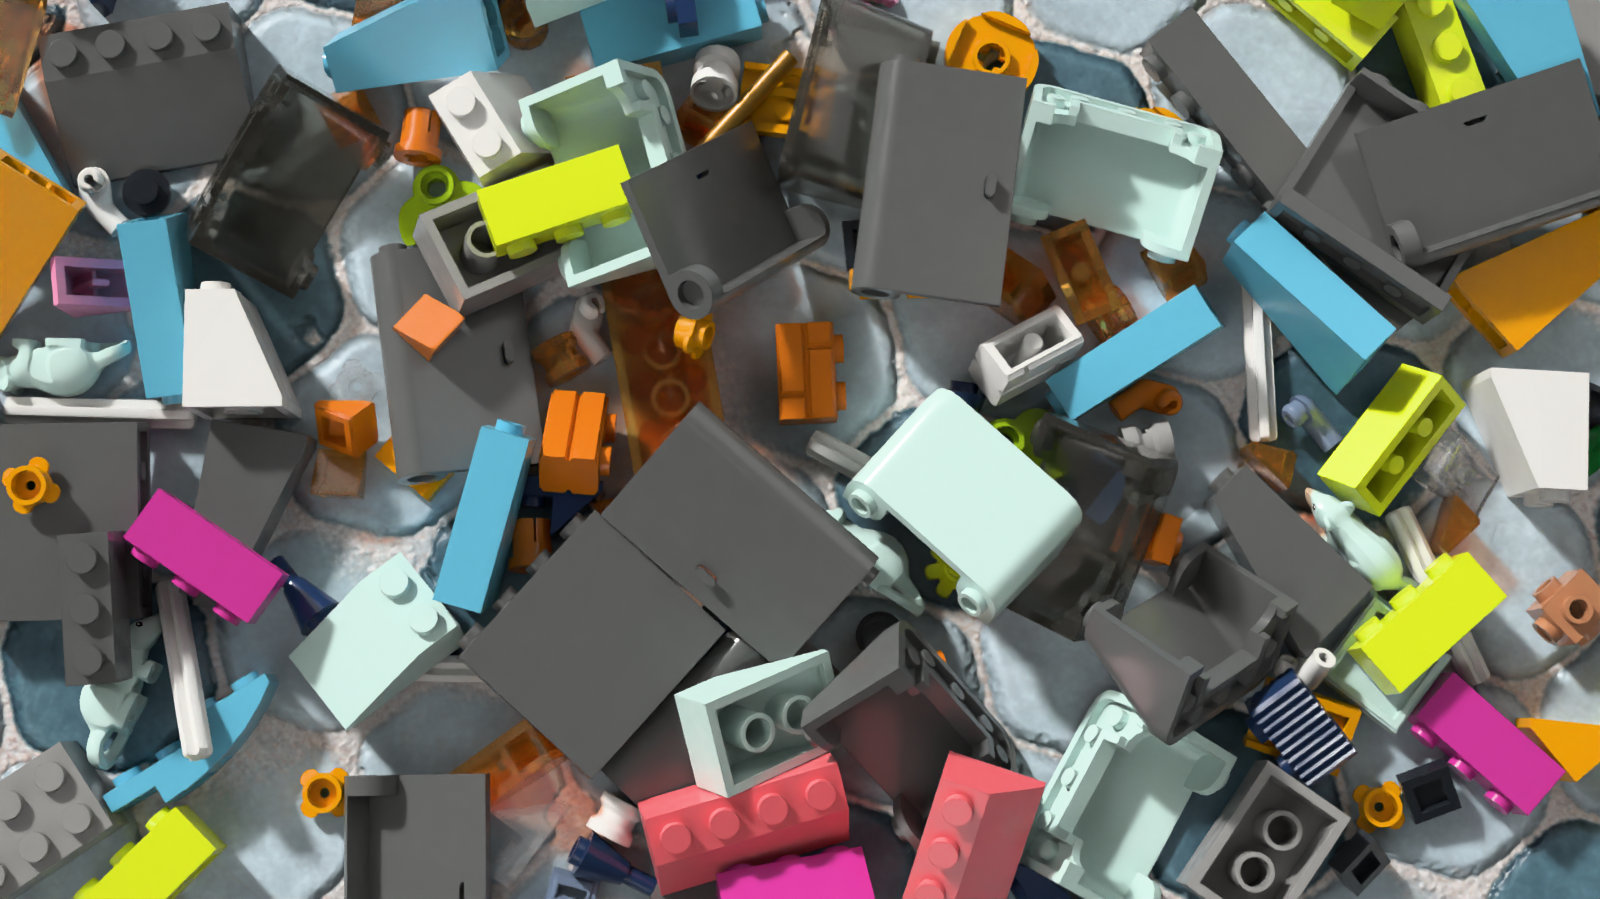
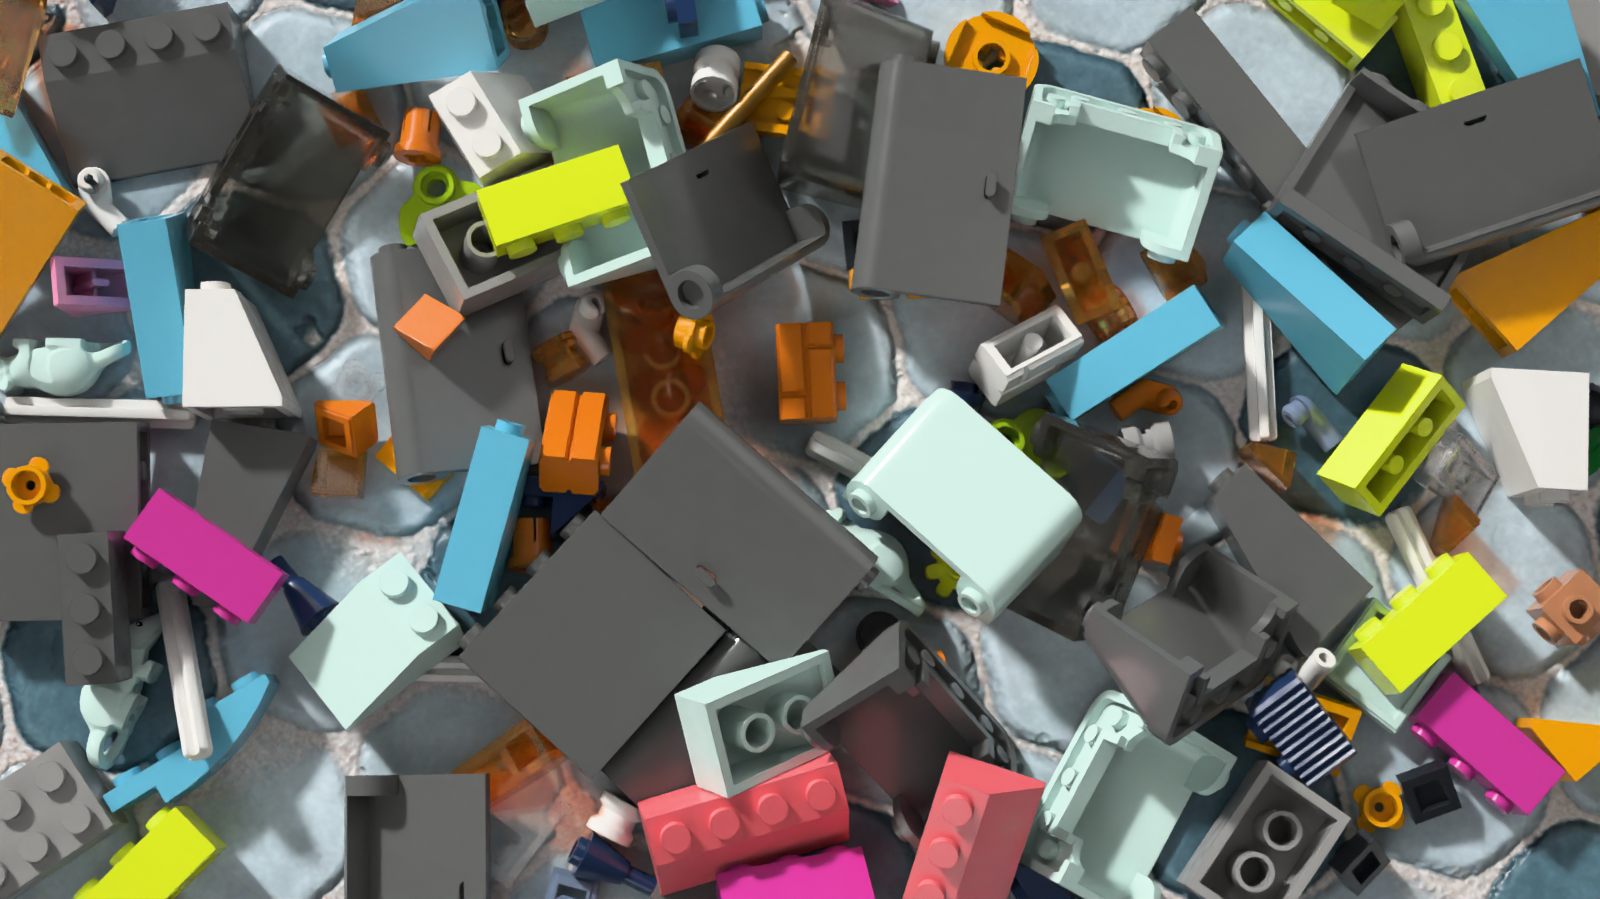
black plate [122,169,172,217] -> none
light orange plate [300,768,349,818] -> none
light aqua animal [1305,488,1419,610] -> none

